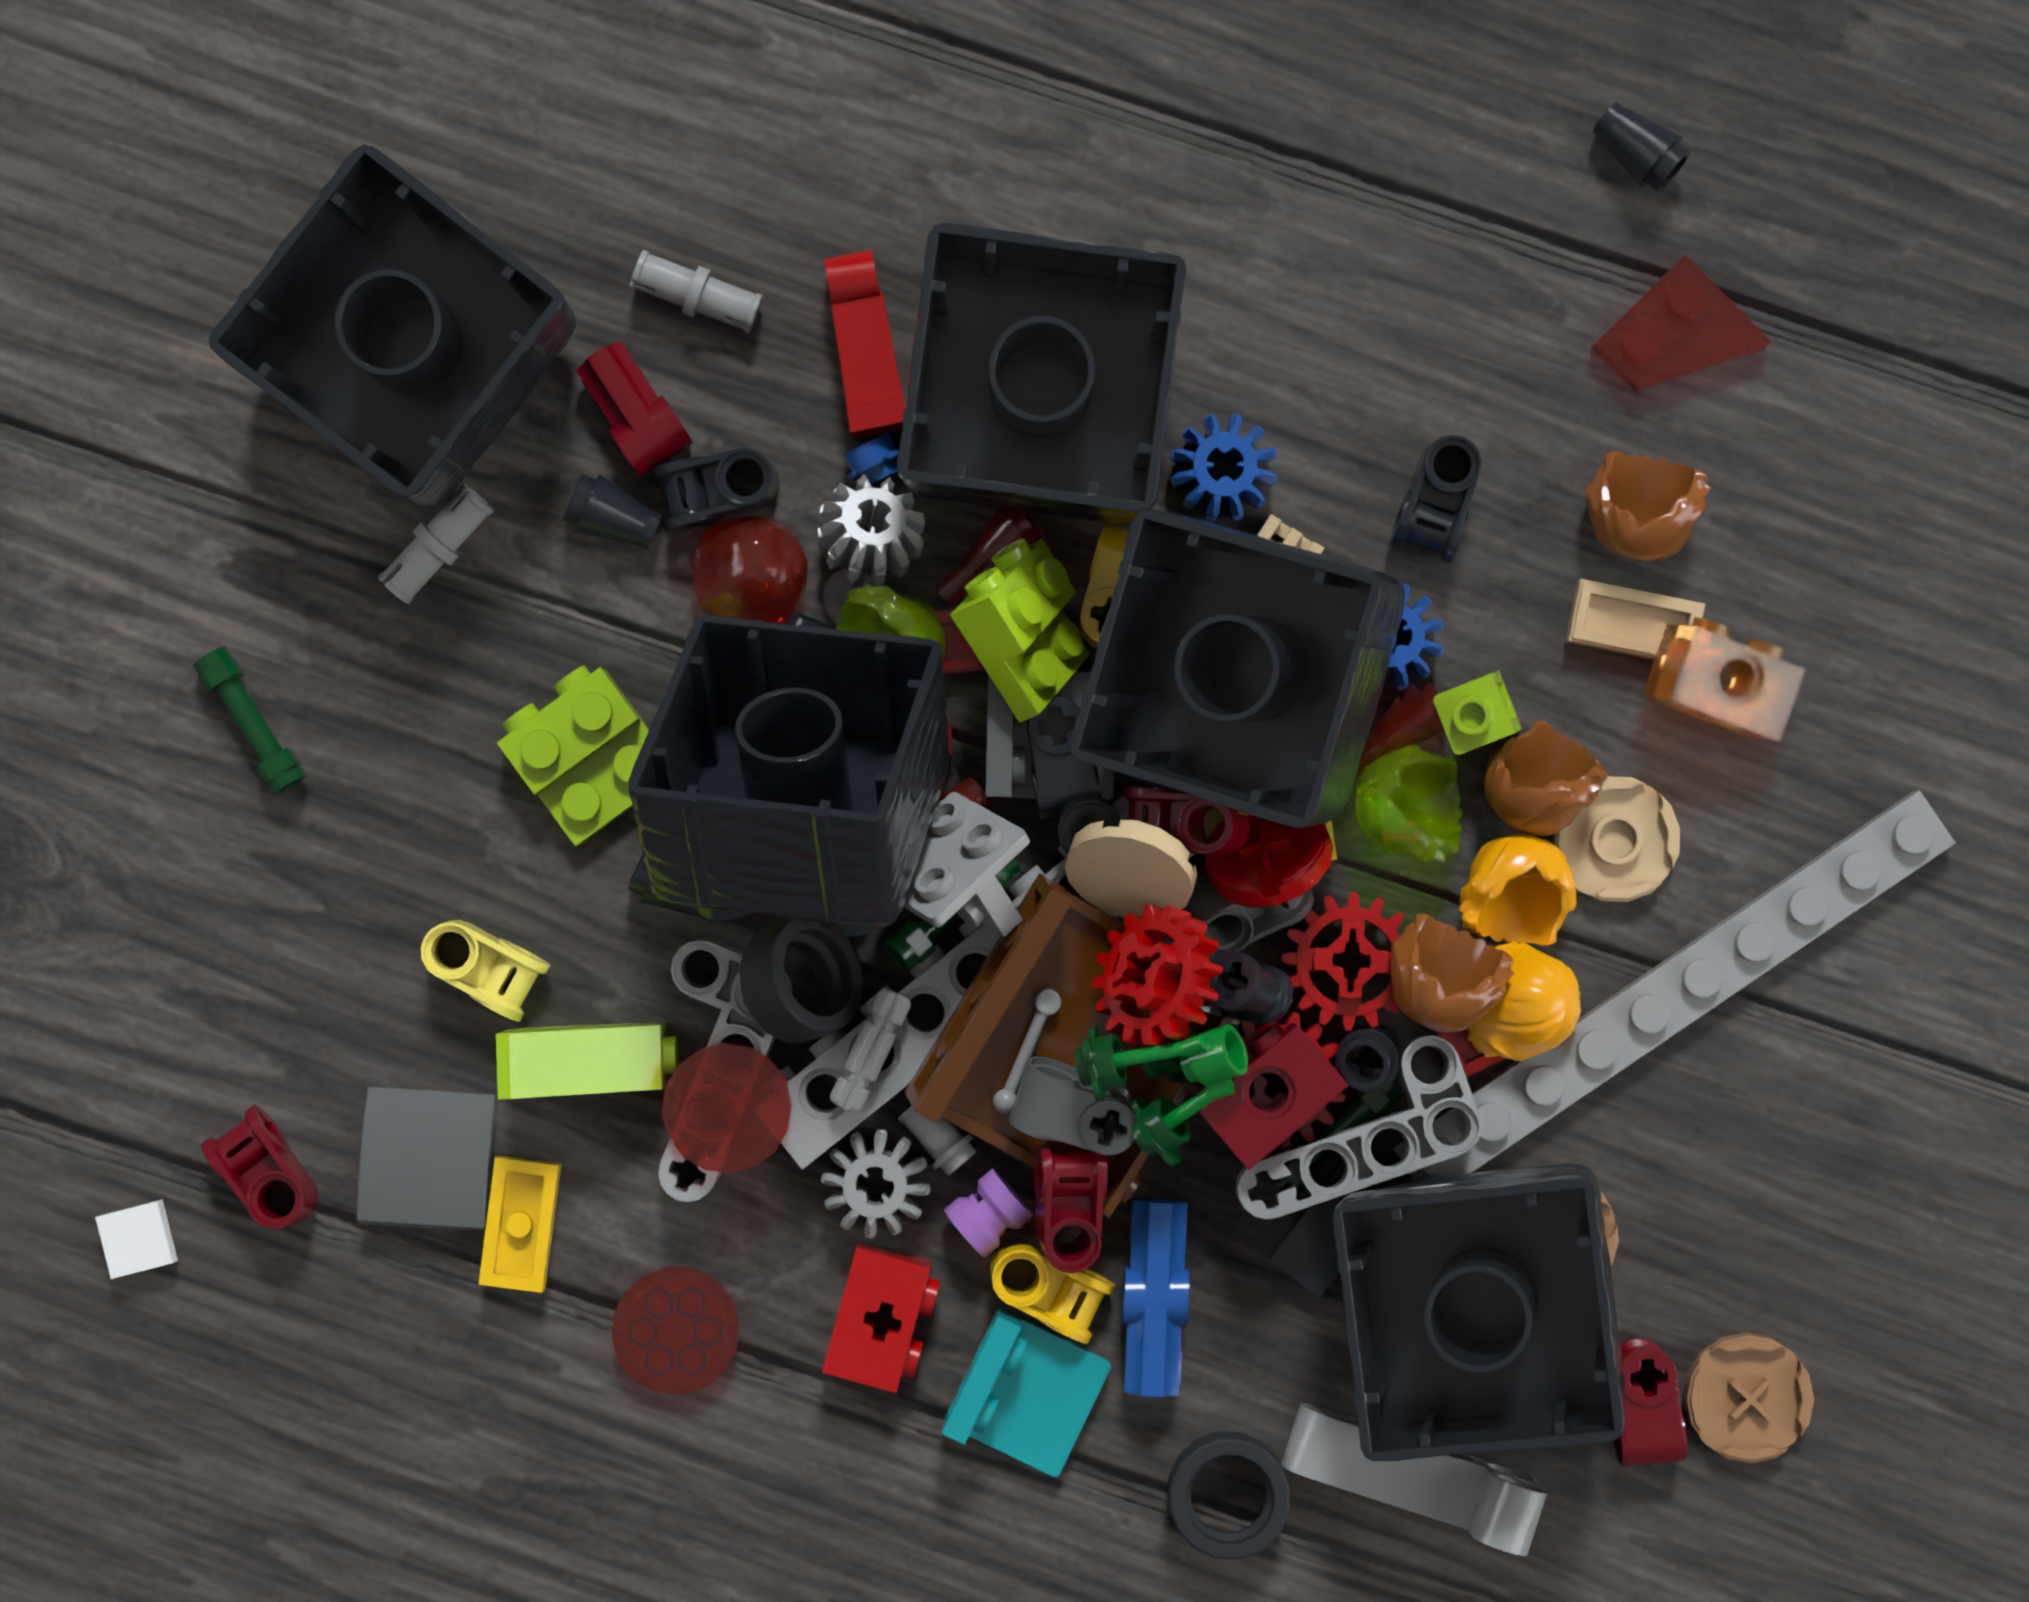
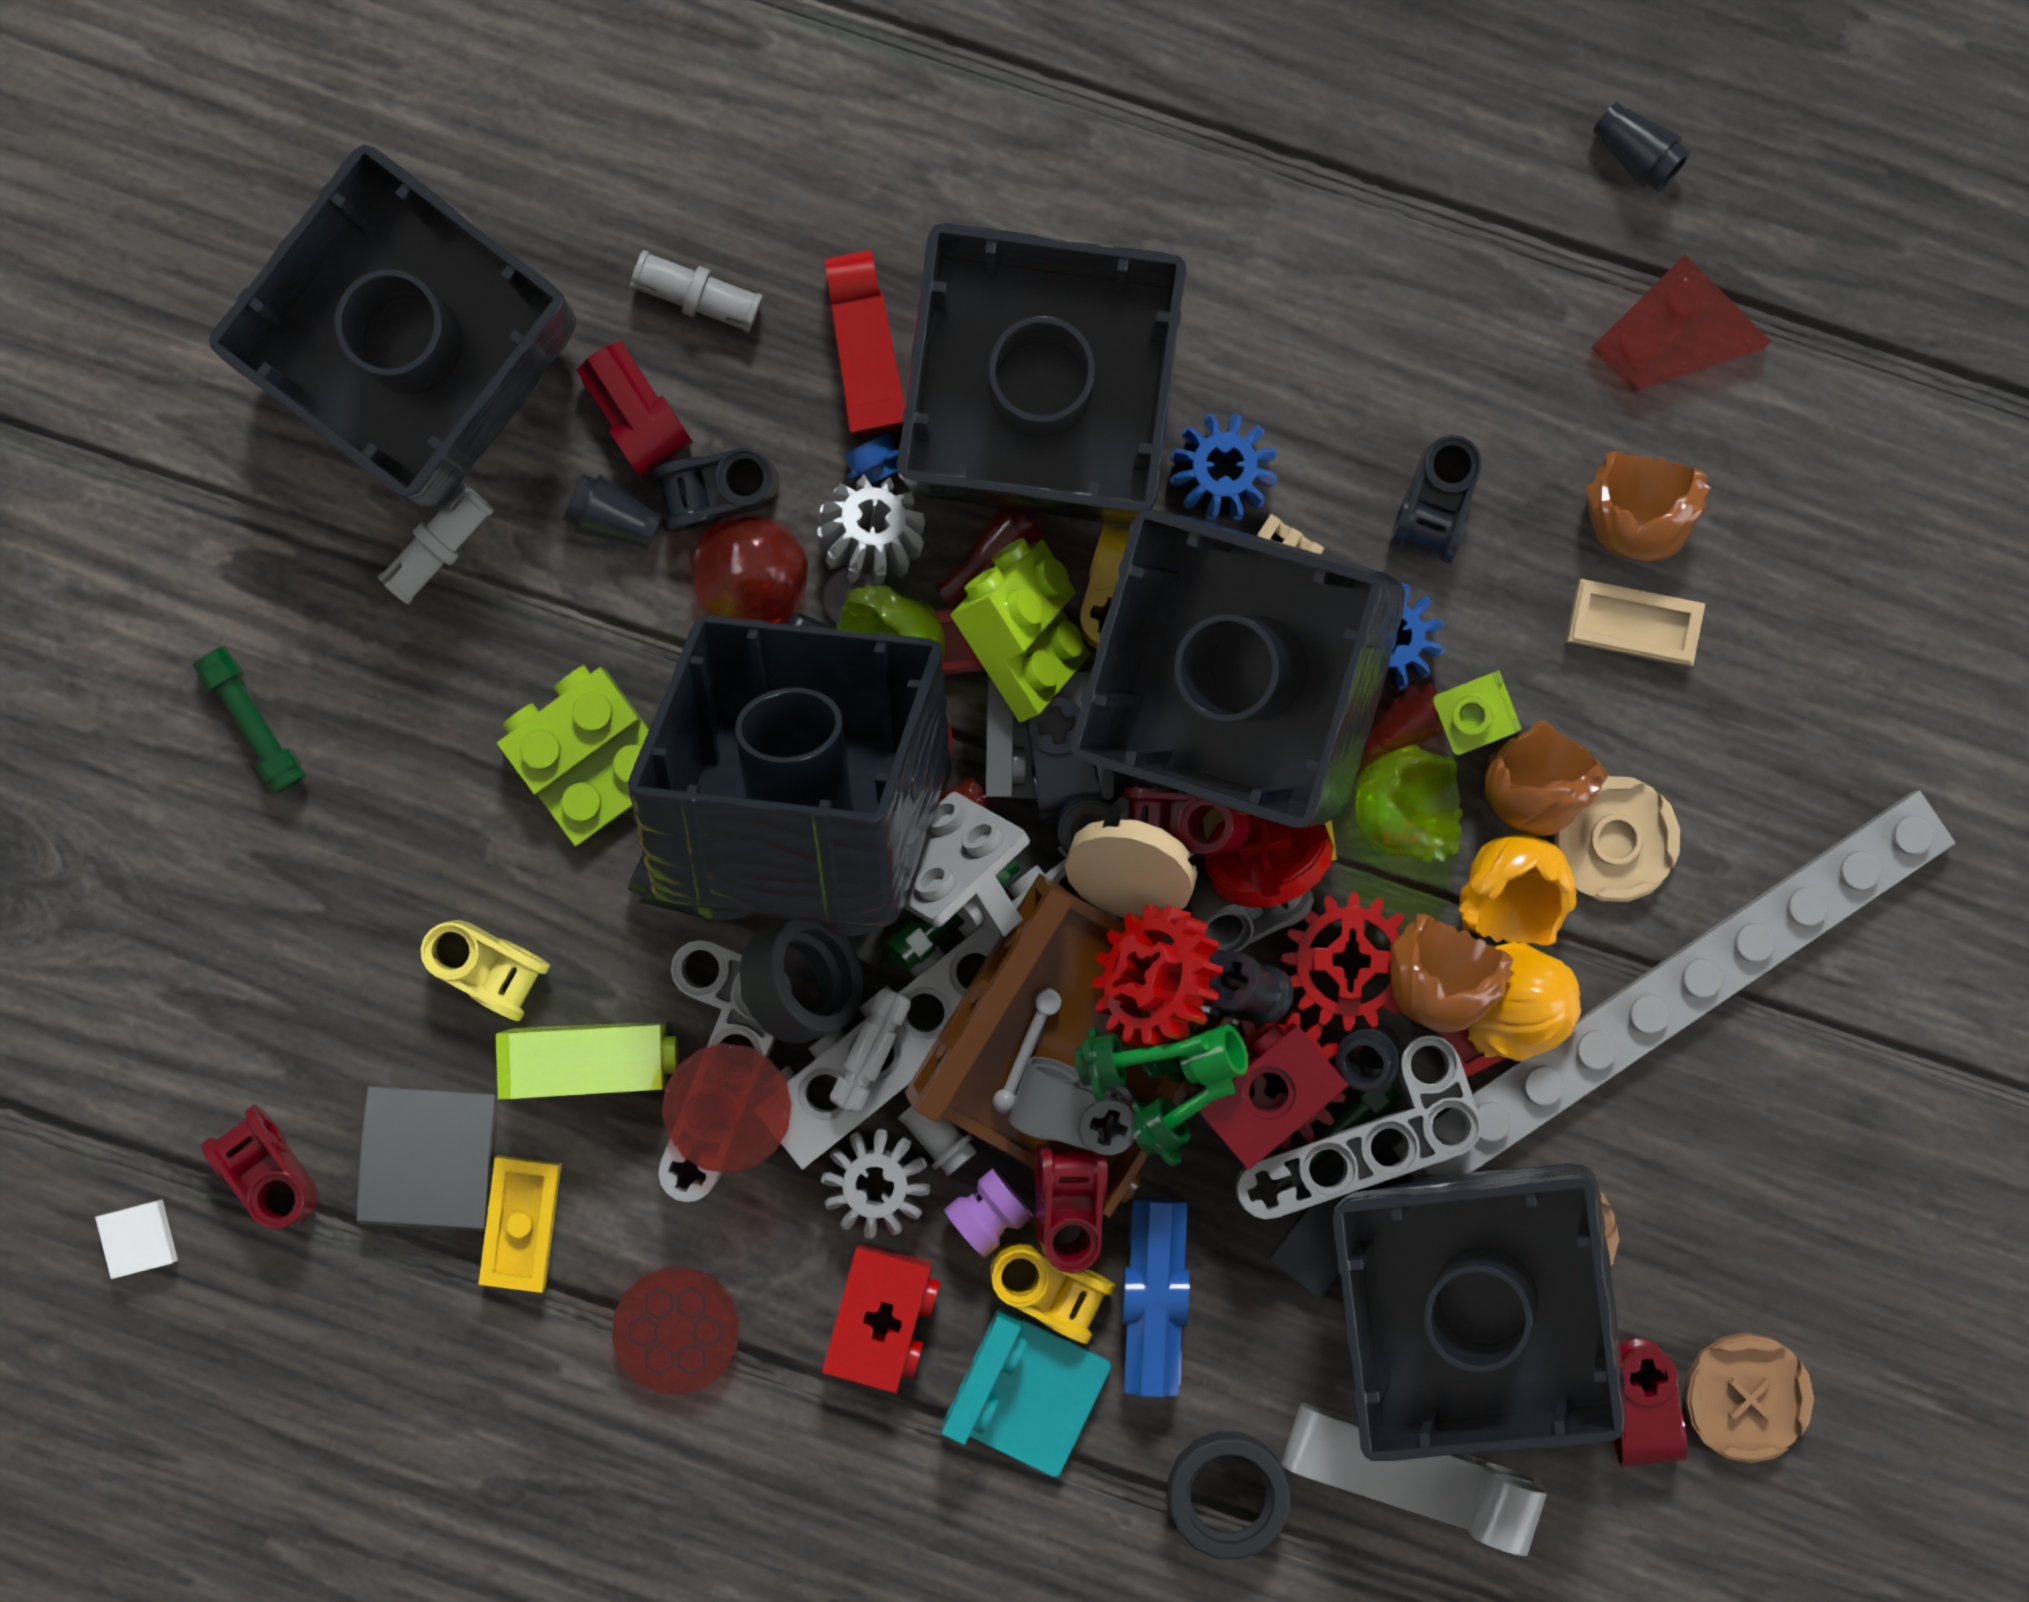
clear orange brick [1642,617,1805,742] -> none

